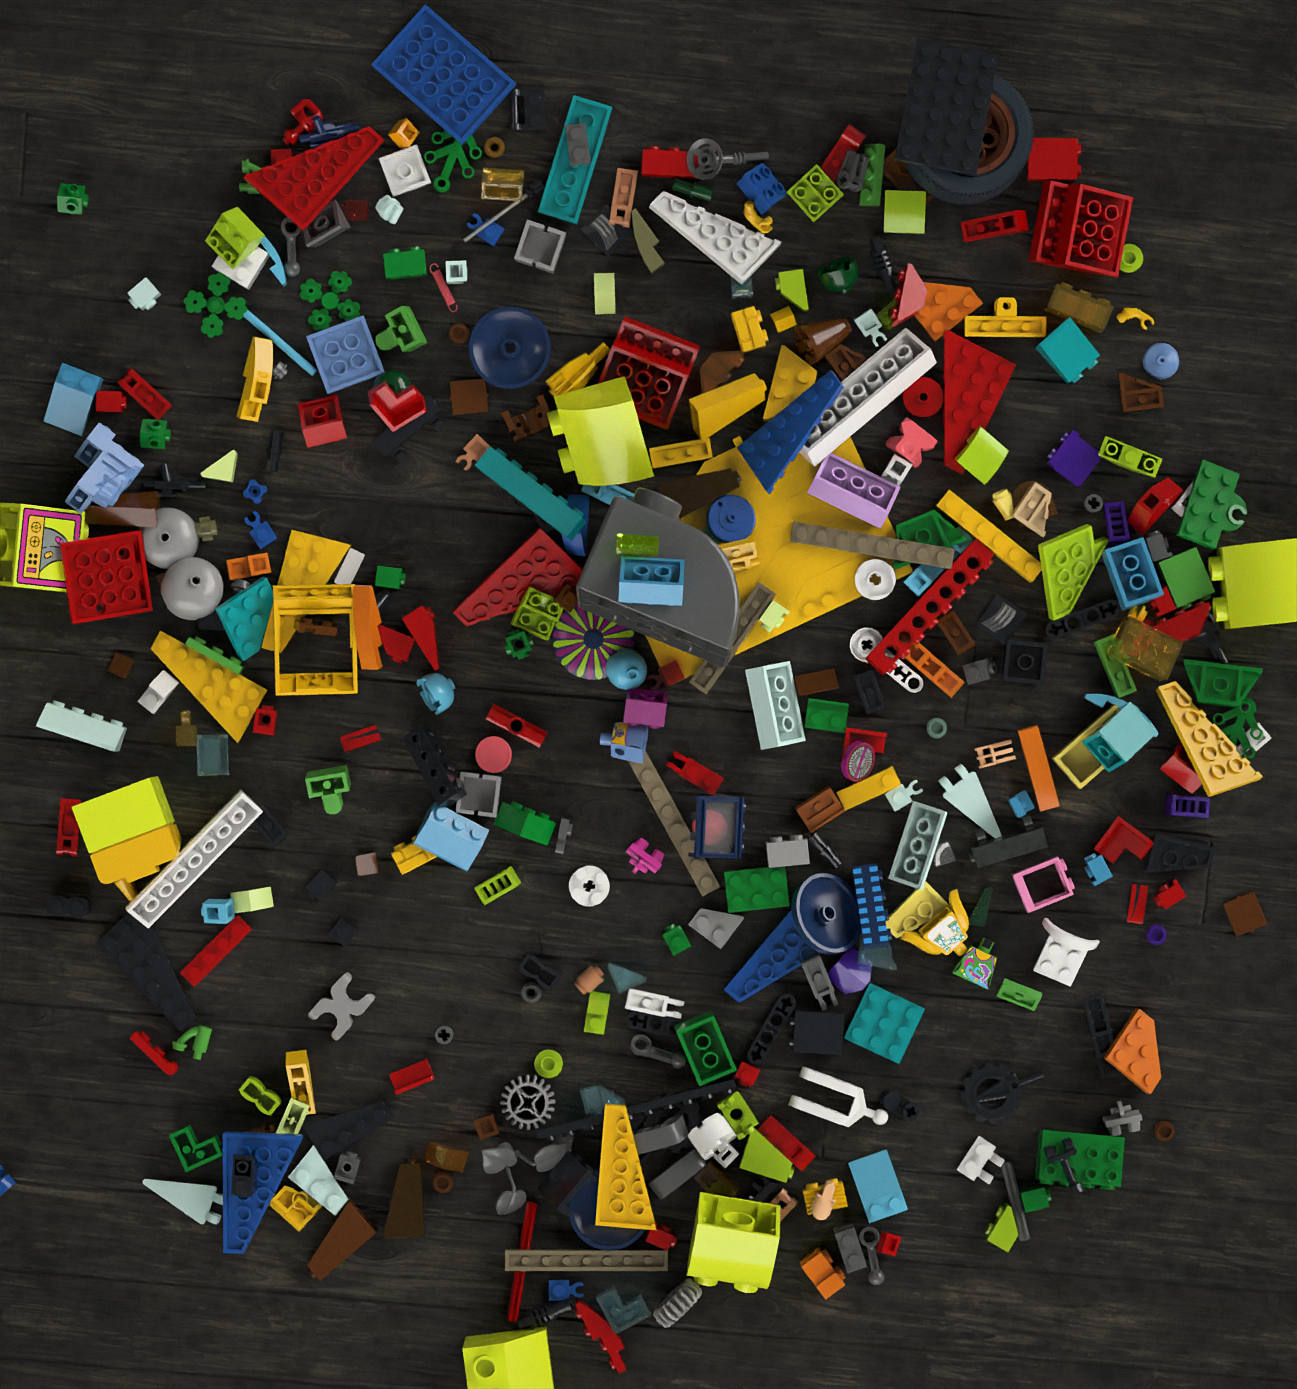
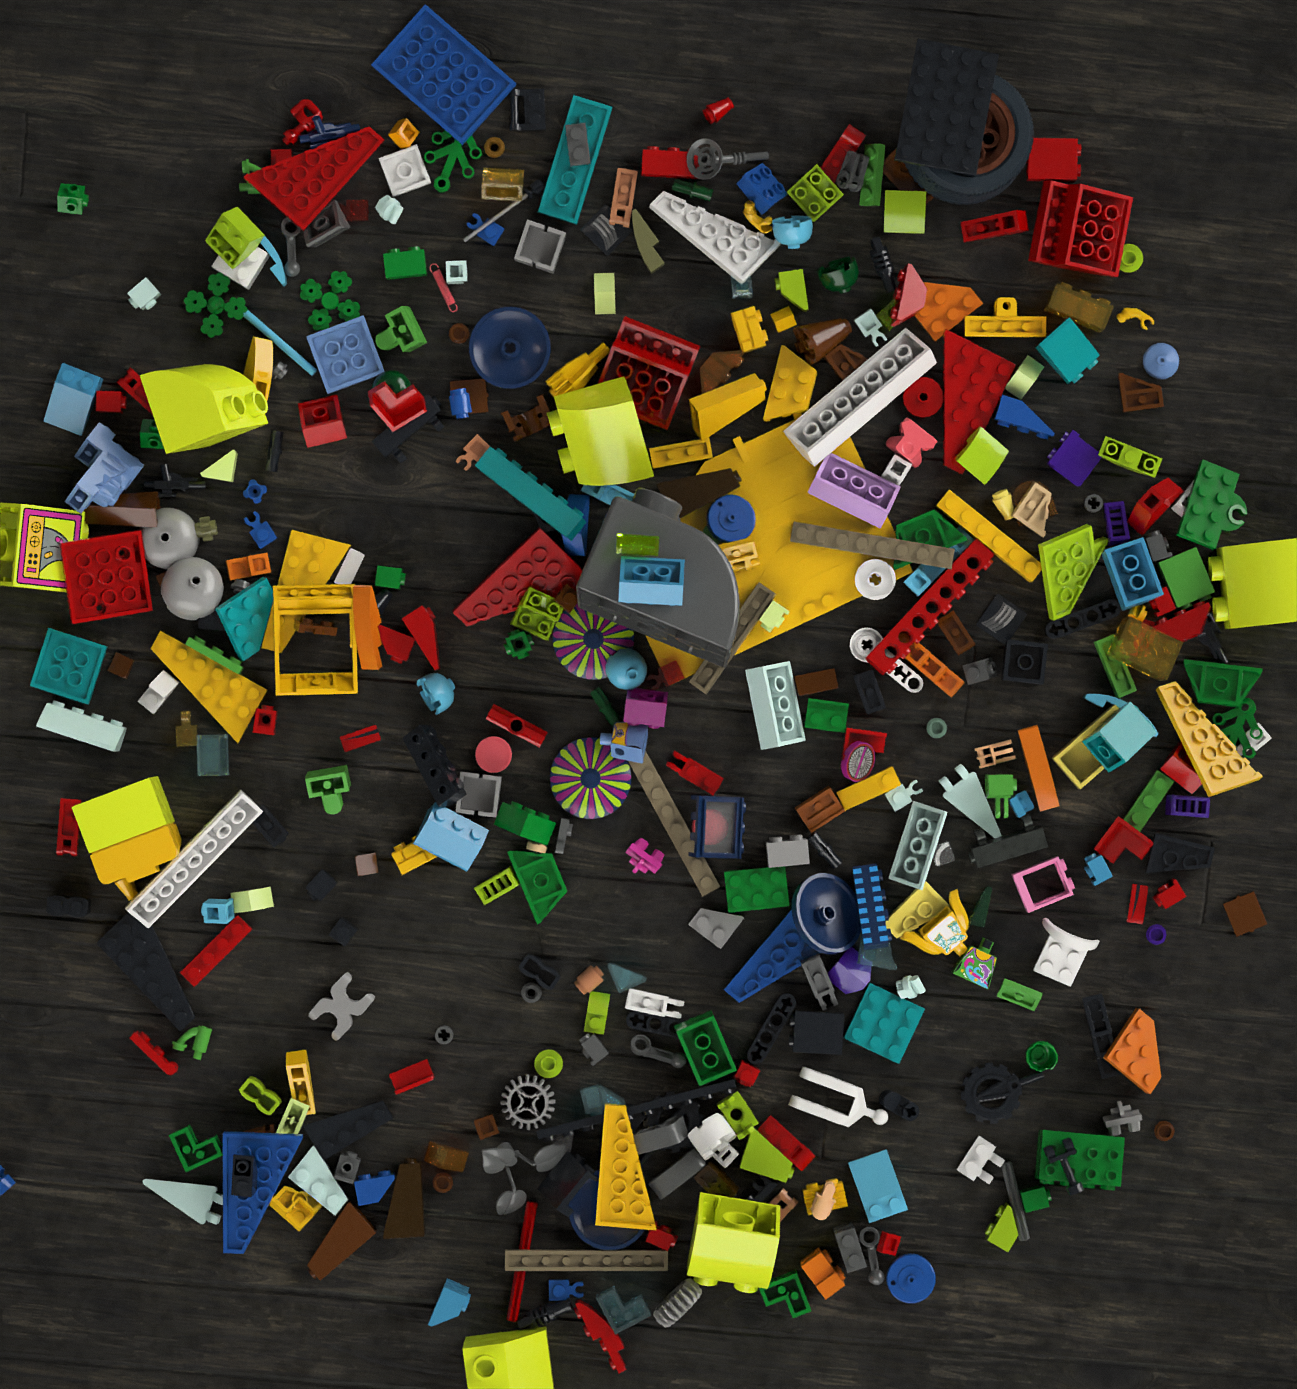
white plate [569,865,610,906] -> none
green bracket [662,923,691,956] -> none
blue wing [737,370,844,494] -> none
none -> teal plate [30,628,108,705]
none -> neon yellow brick [140,364,268,454]
none -> blue slope [354,1170,396,1206]
none -> dark azure slope [428,1278,471,1327]
none -> blue brick [449,388,472,419]
none -> green wing [507,851,568,924]
none -> tan tile [526,841,547,853]
none -> dish [550,737,631,819]
none -> dark grey brick [579,1033,609,1066]
none -> dark green axle [591,687,622,726]
none -> red cone [702,97,734,124]
none -> green brick [759,1270,812,1318]
none -> medium azure cylinder [772,215,813,249]
none -> blue wheel [886,1253,936,1303]
none -> light aqua piece [896,975,925,999]
none -> bright green brick [985,774,1017,818]
none -> blue slope [994,395,1055,440]
none -> yellowish green slope [1005,355,1044,400]
none -> green hair [1025,1041,1058,1072]
none -> bright green plate [1123,770,1174,832]

